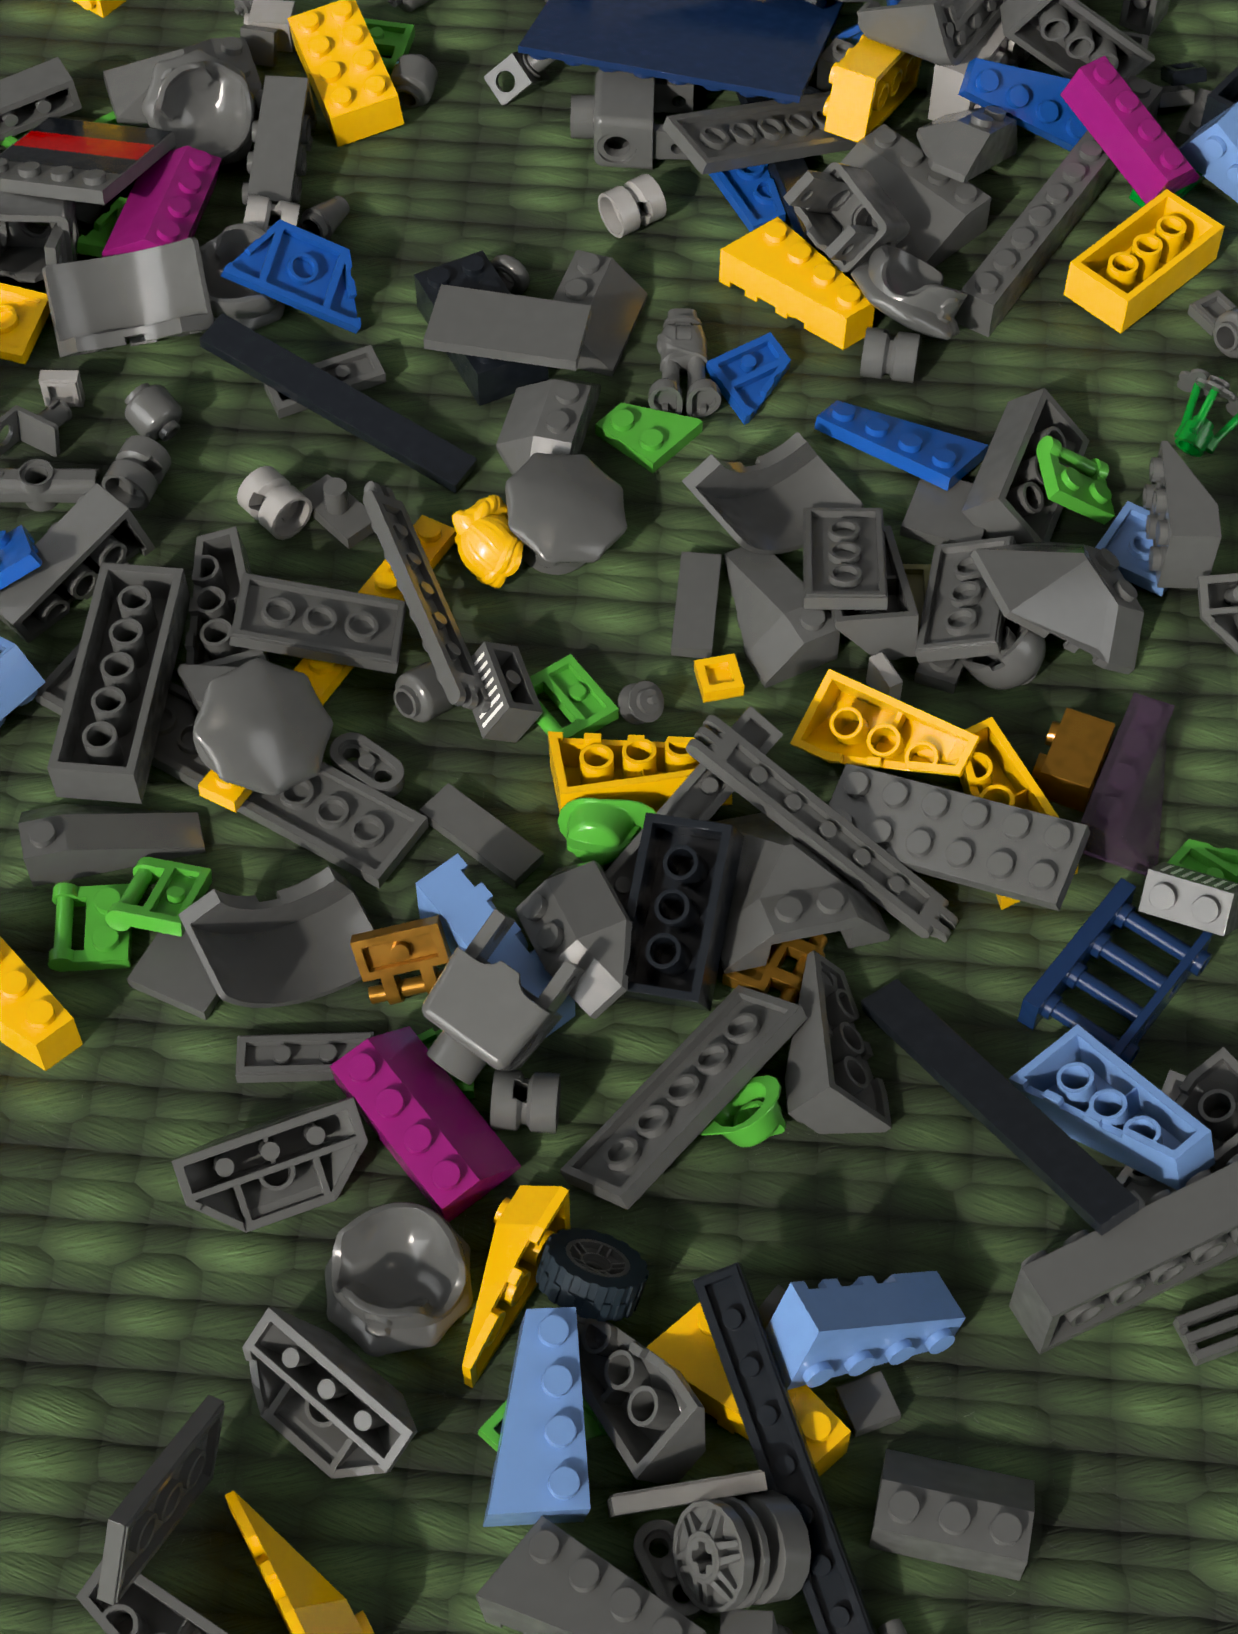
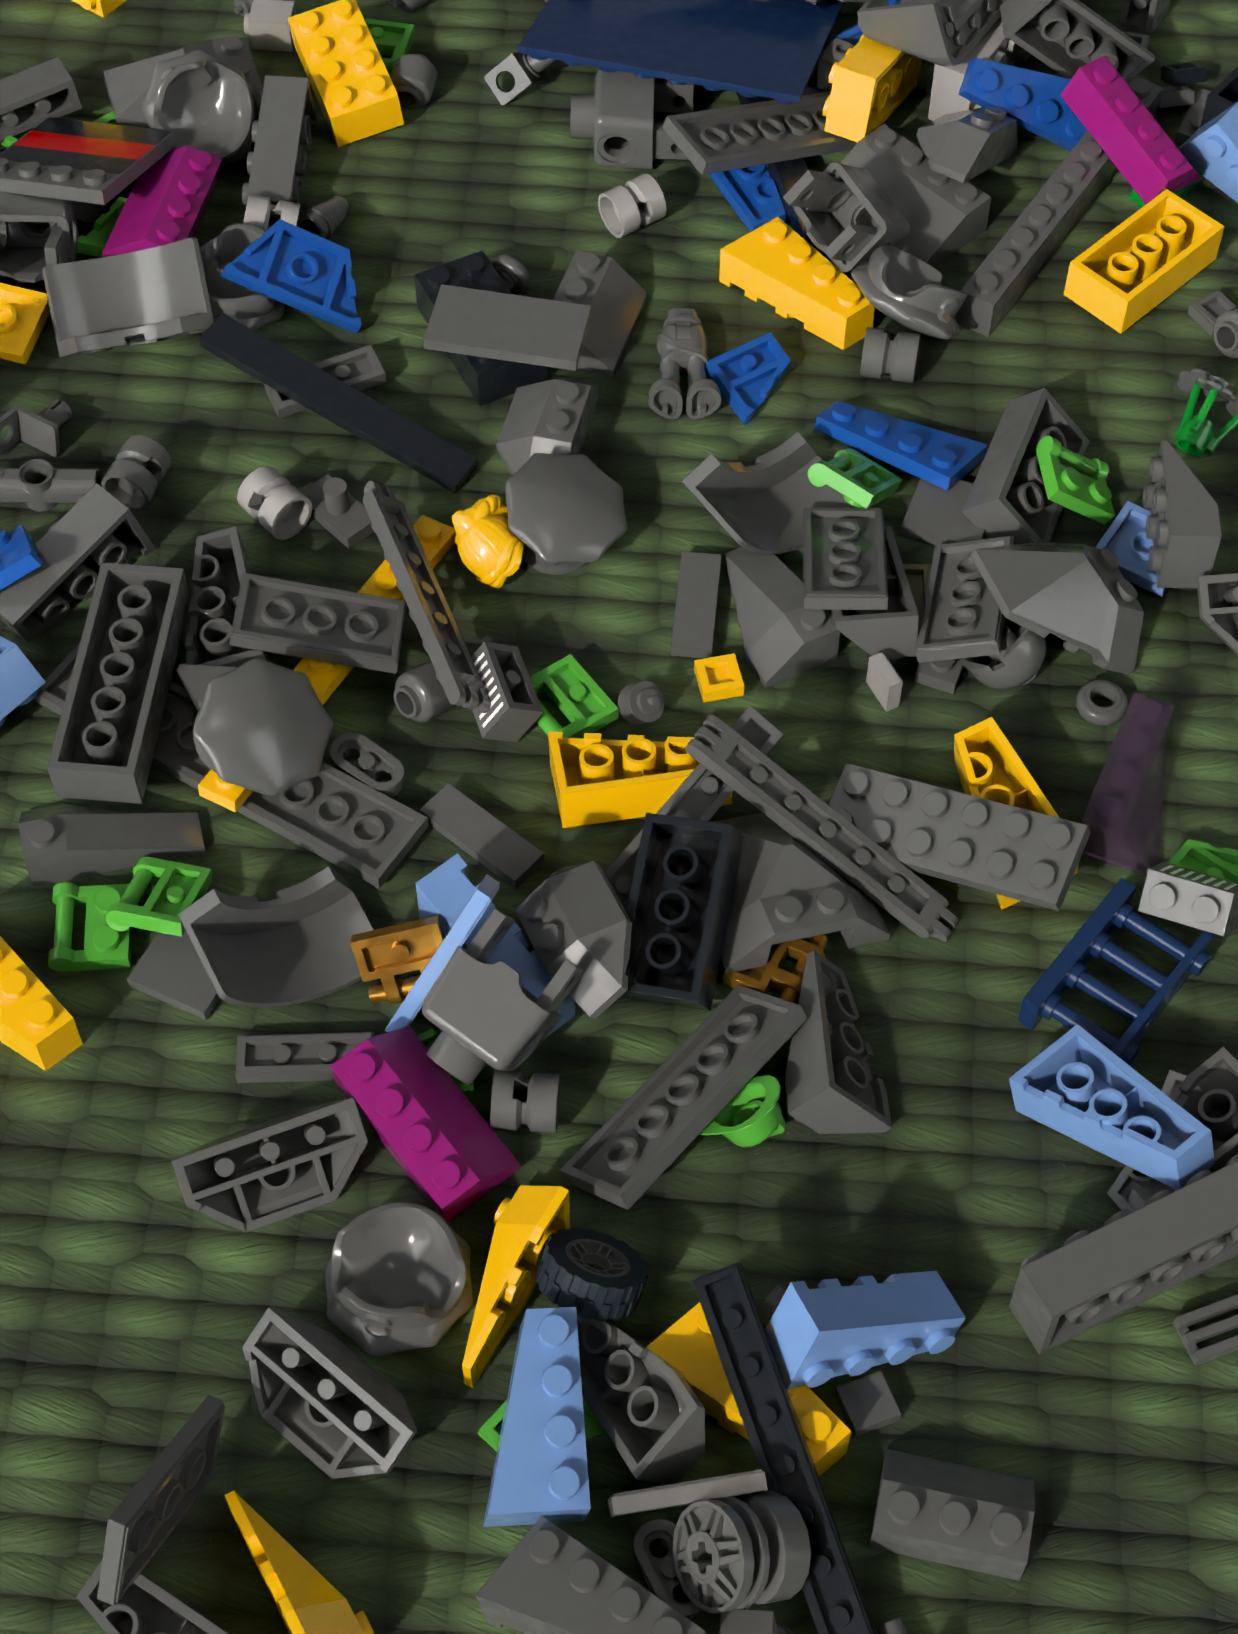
light grey tile [38,370,85,407] -> none
dark grey head [124,383,183,442] -> none
dark grey tile [240,24,278,67] -> none
bright green piece [558,798,656,865] -> none
bright green wing [595,402,703,473] -> none
yellow wedge [790,669,981,777] -> none
black tile [861,979,1139,1236] -> none
pearl gold brick [1032,708,1115,812] -> none
none -> tile [385,874,500,1032]
none -> bright green plate [807,448,902,509]
none -> dark grey piece [1076,680,1128,726]

